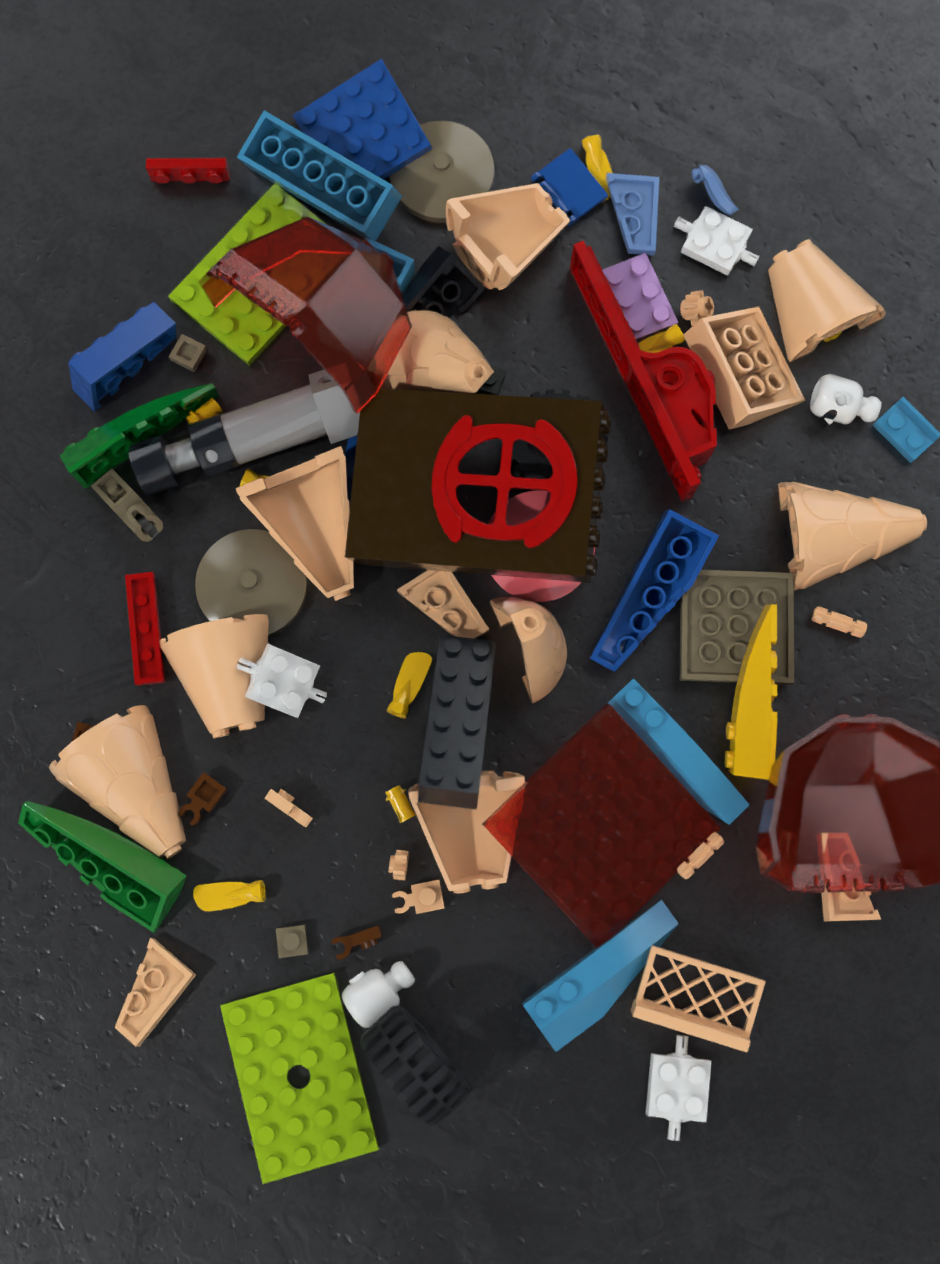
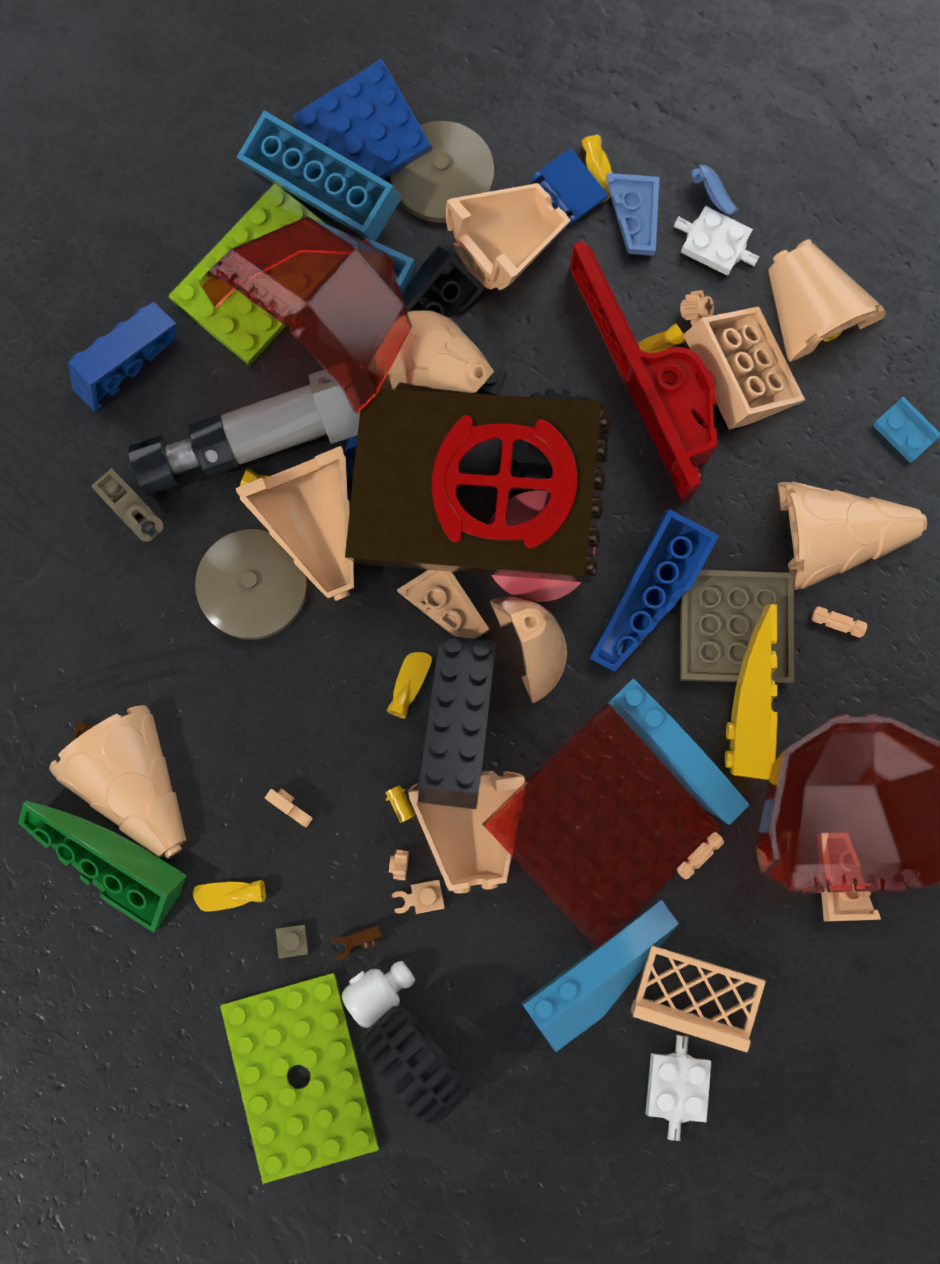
green wedge [59,383,220,489] -> none
light nougat wing [115,938,196,1047] -> none
red plate [125,572,165,686] -> none
red plate [146,158,230,183] -> none
light nougat cone [159,614,269,738] -> none
dark tan plate [169,334,207,372] -> none
reddish brown plate [178,772,228,826] -> none
yellow pin [186,398,223,424] -> none
white plate [236,644,327,718] -> none
lavender plate [602,253,678,342] -> none
white piece [810,374,881,425] -> none

